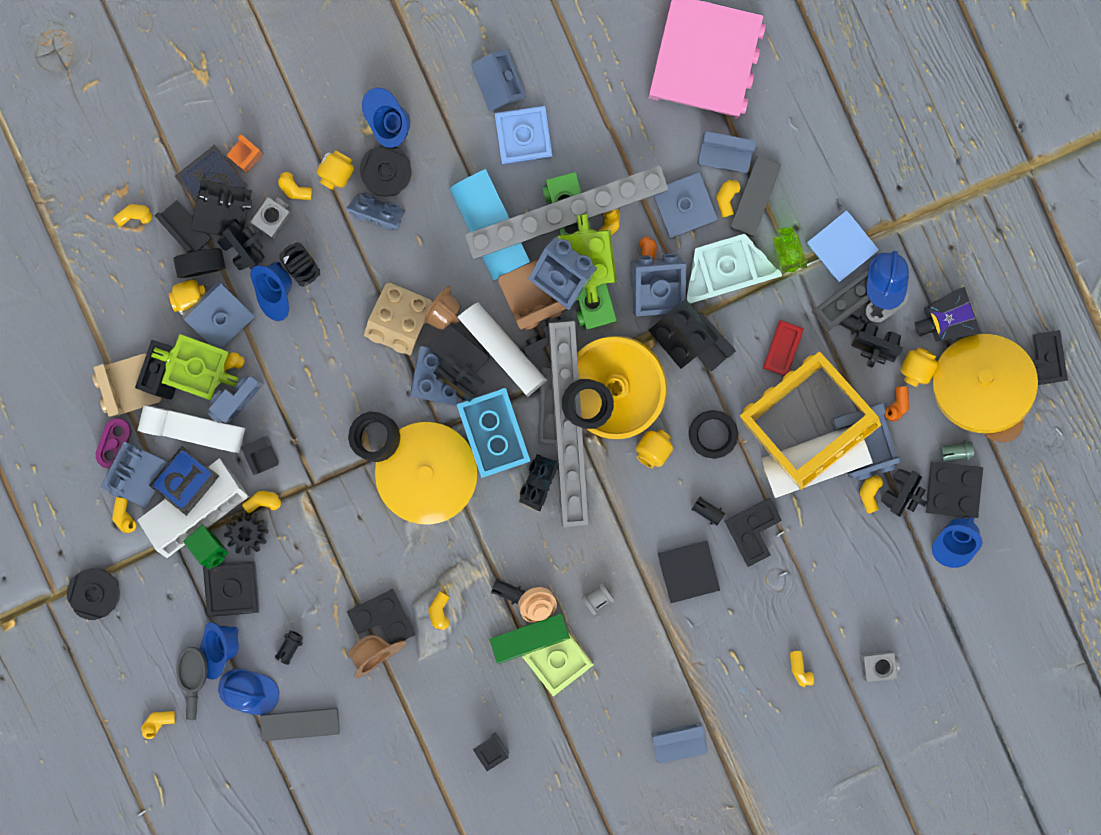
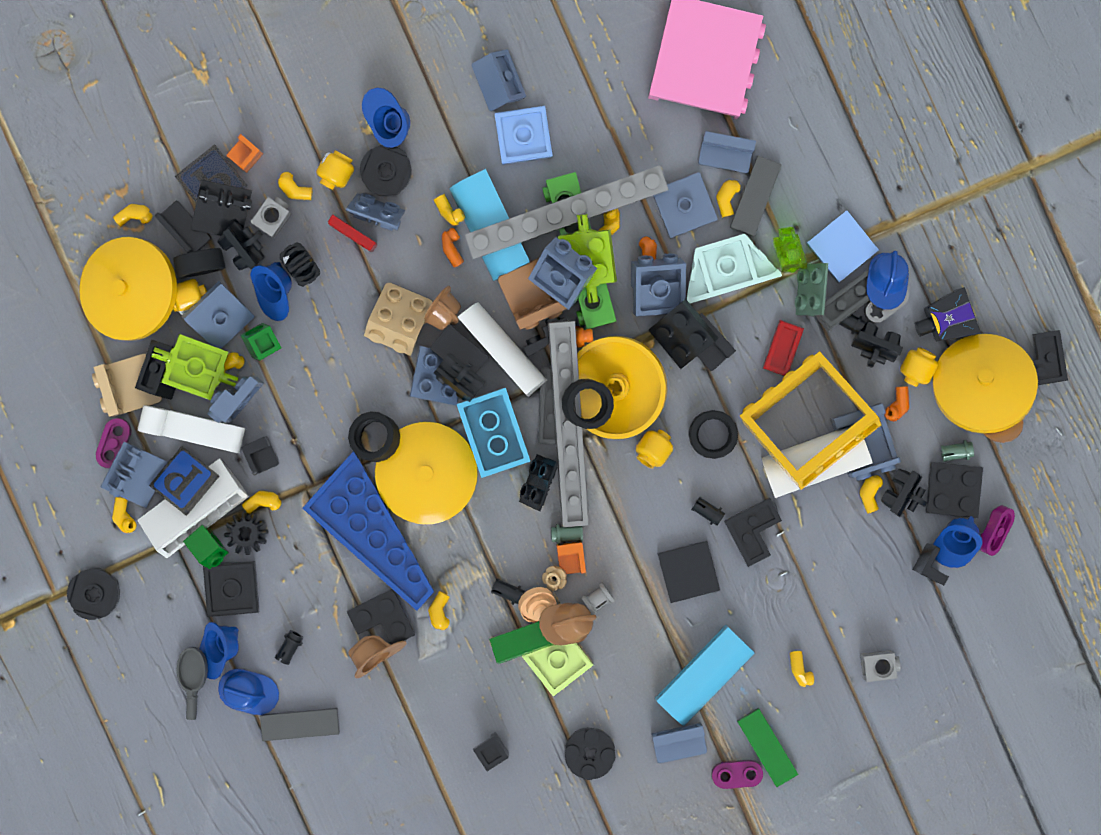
yellow arm [141,711,176,739] -> none
none -> yellow dish [80,237,177,341]
none -> green brick [240,323,281,361]
none -> blue wing [302,452,434,611]
none -> red tile [328,214,378,252]
none -> yellow arm [433,194,465,226]
none -> orange arm [441,228,464,267]
none -> medium nougat piece [539,603,597,645]
none -> tan plate [542,566,567,591]
none -> sand green pin [551,524,583,545]
none -> orange panel [556,541,586,574]
none -> black plate [565,728,616,780]
none -> orange arm [575,326,593,348]
none -> medium azure brick [655,625,755,726]
none -> magenta plate [711,760,763,789]
none -> green tile [737,708,799,787]
none -> sand green hinge [795,263,828,317]
none -> black panel [912,543,949,586]
none -> magenta plate [980,505,1015,556]

